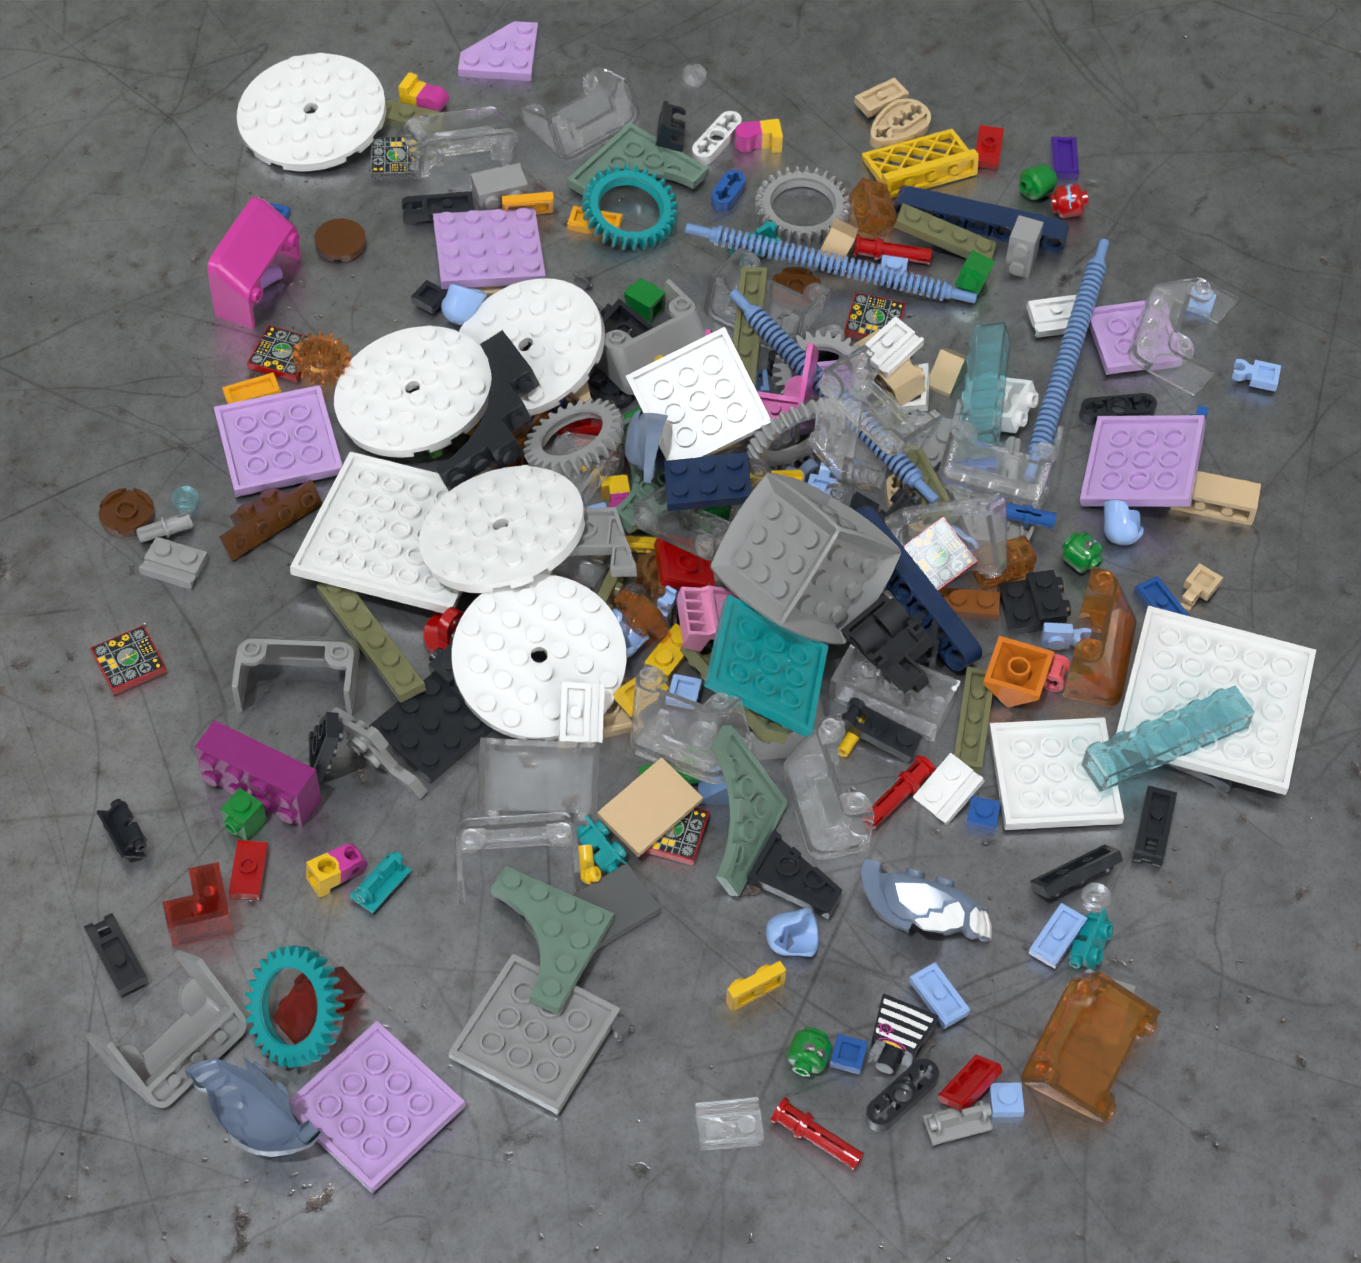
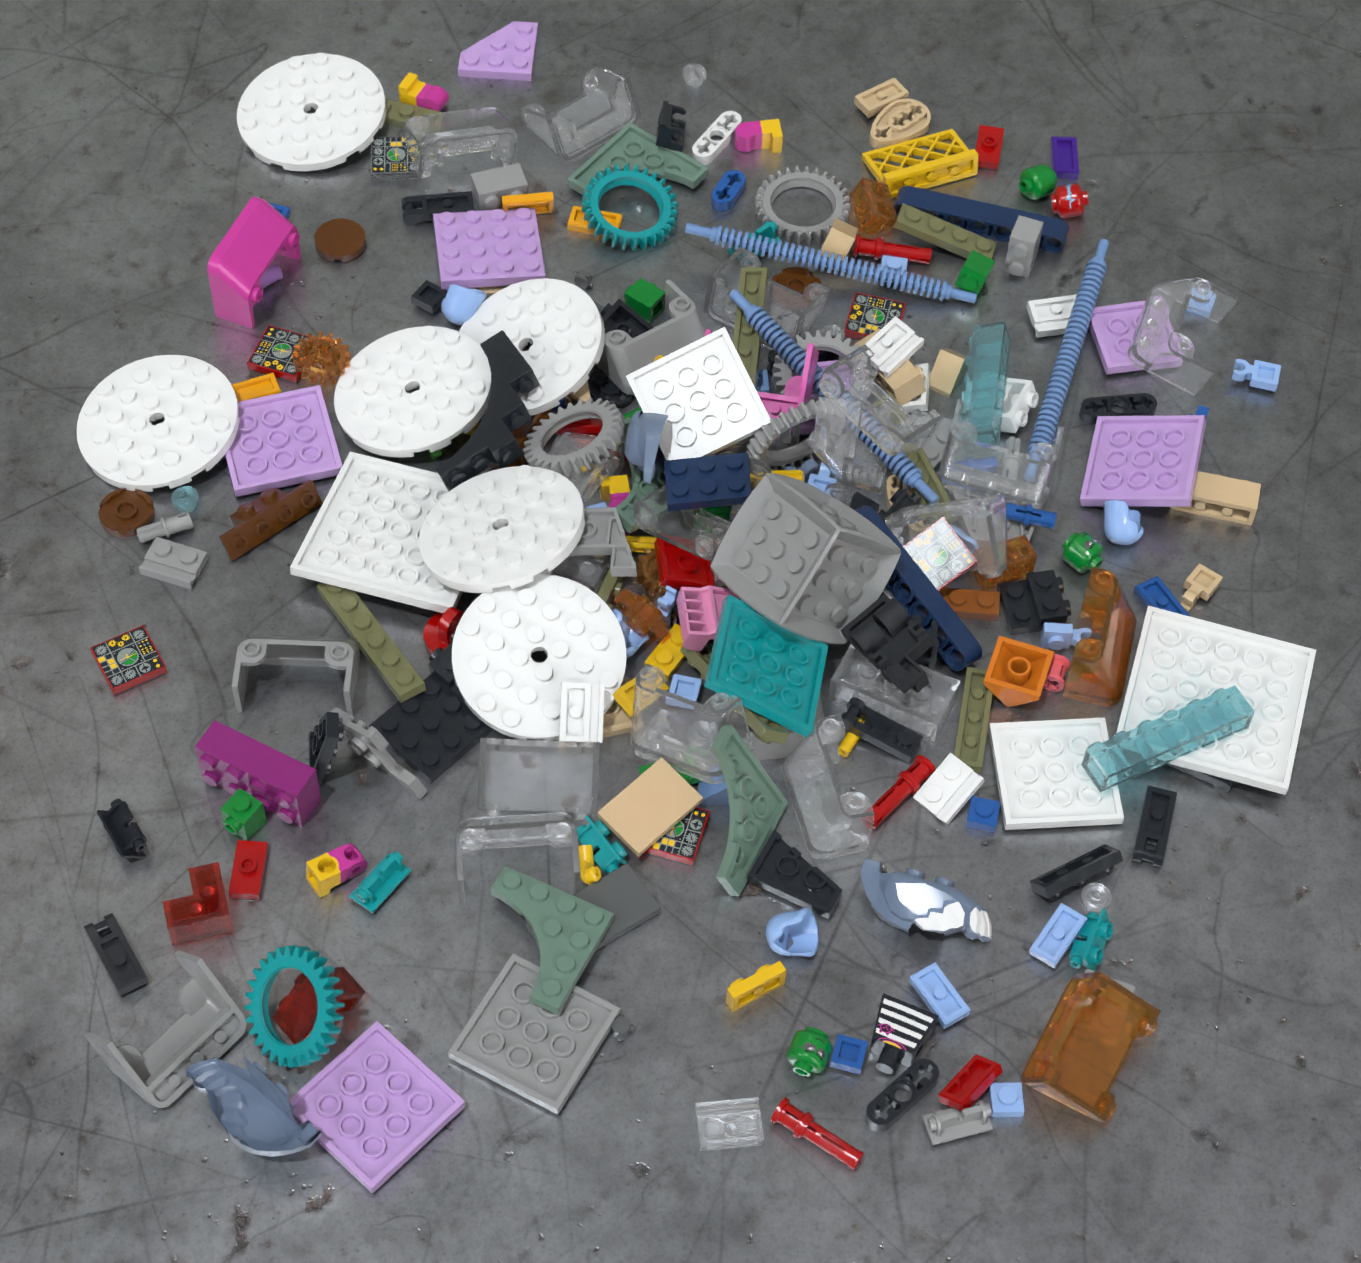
none -> white plate [76,355,240,492]

